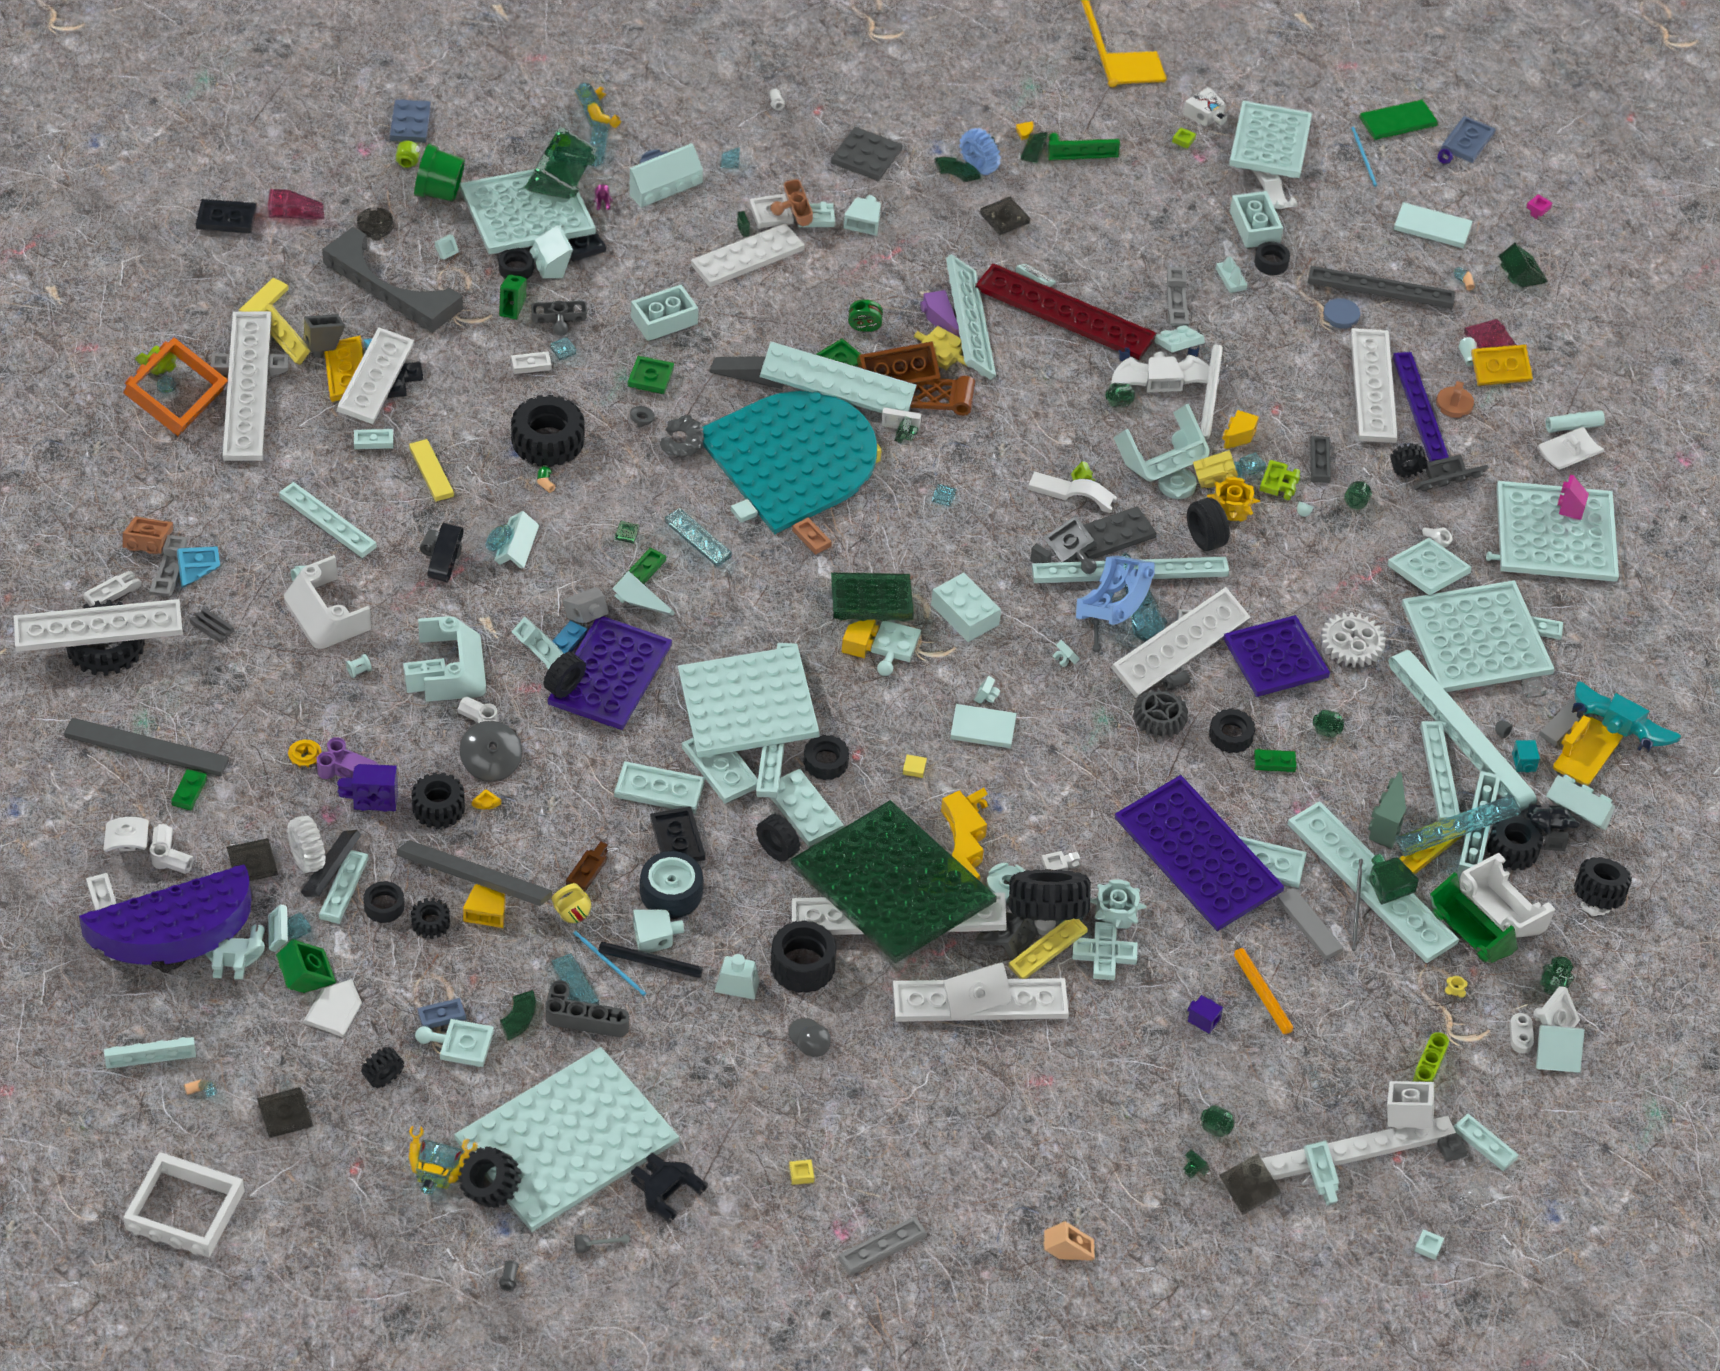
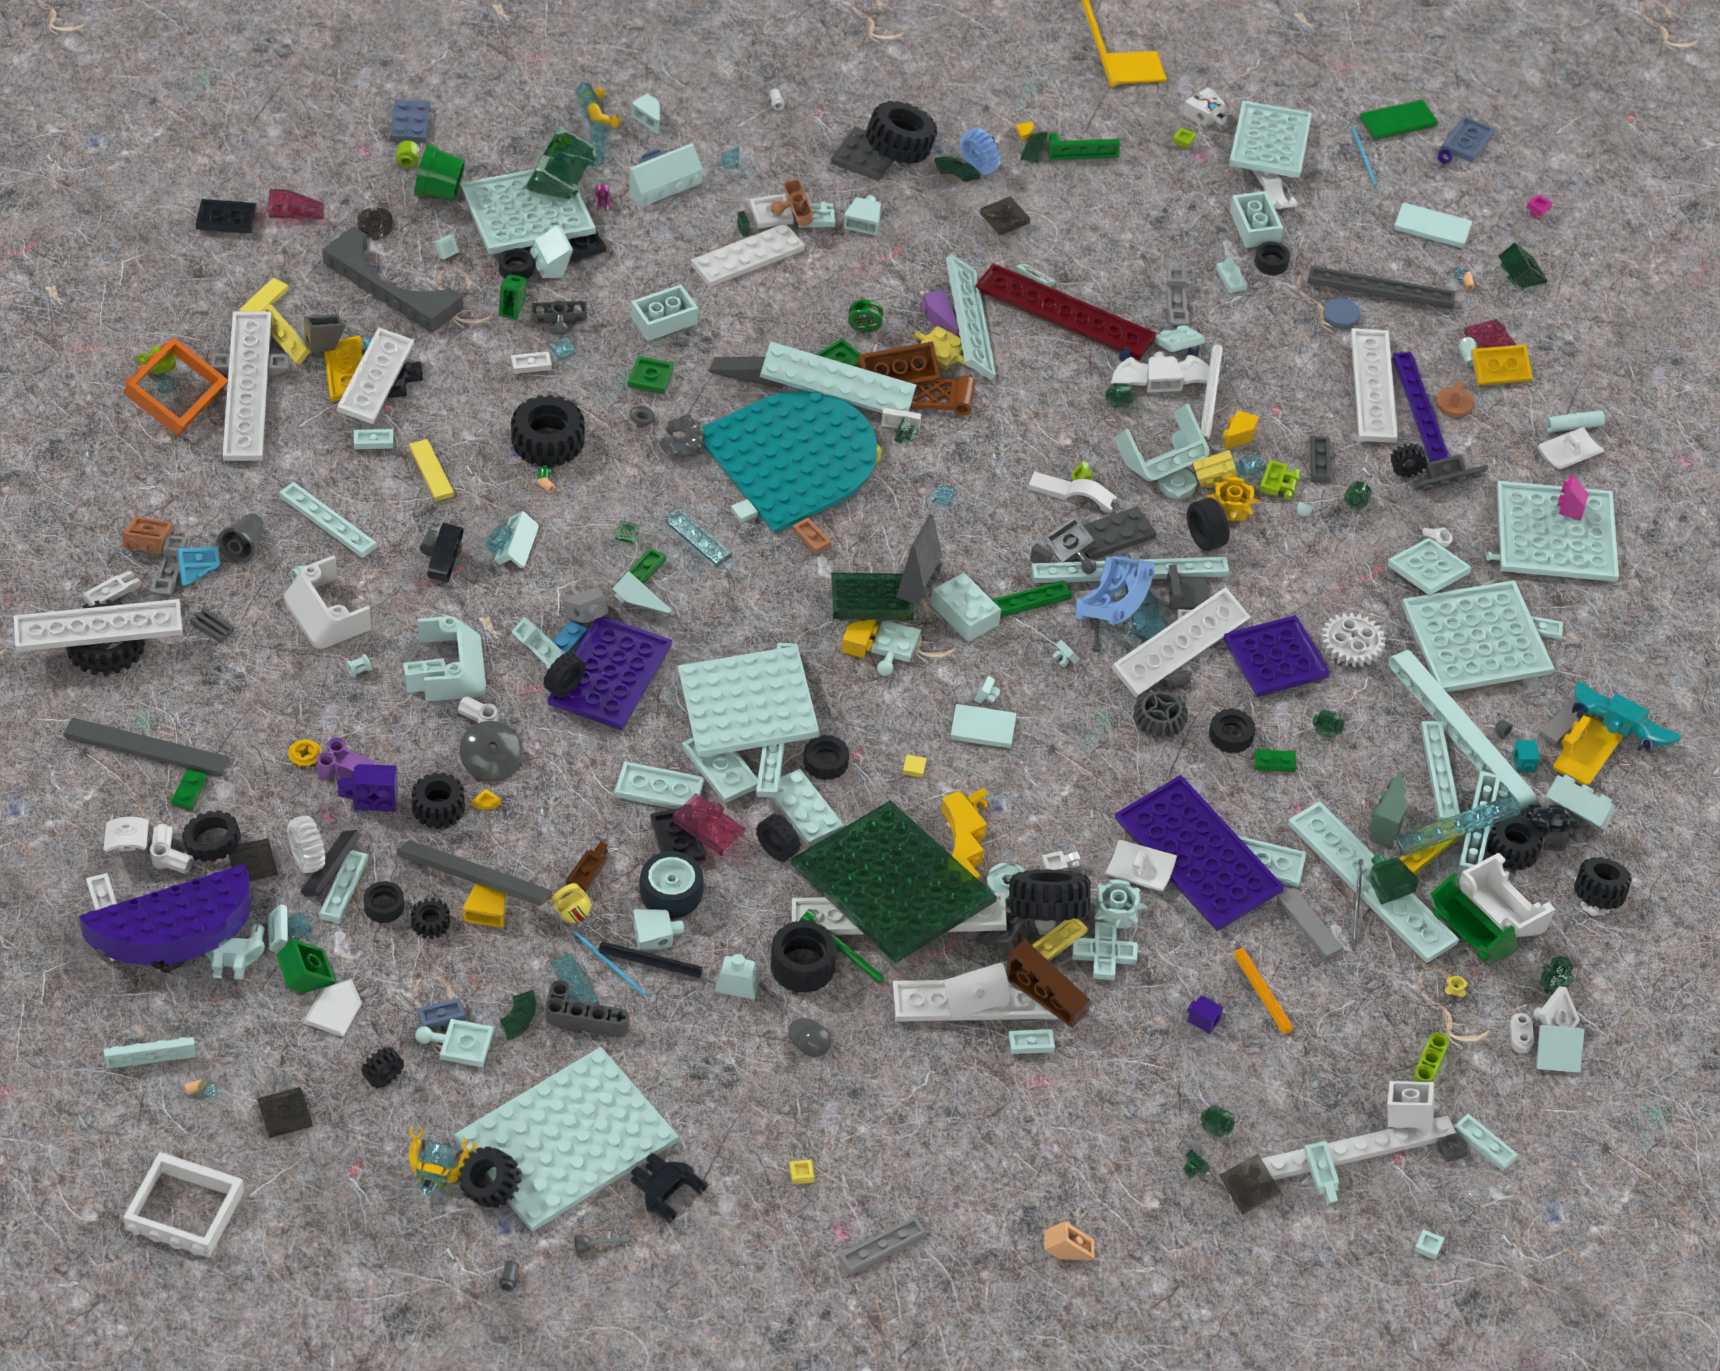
none -> black tyre [182,810,241,862]
none -> dark grey cone [216,513,264,563]
none -> light aqua slope [632,93,660,134]
none -> clear pink plate [671,793,746,856]
none -> green piece [799,909,884,983]
none -> black tyre [866,101,938,164]
none -> dark grey slope [897,514,943,605]
none -> green tile [992,581,1072,618]
none -> reddish brown wedge [1006,939,1090,1028]
none -> light aqua plate [1008,1029,1055,1054]
none -> white shield [1105,840,1177,891]
none -> dark grey bracket [1166,565,1209,610]

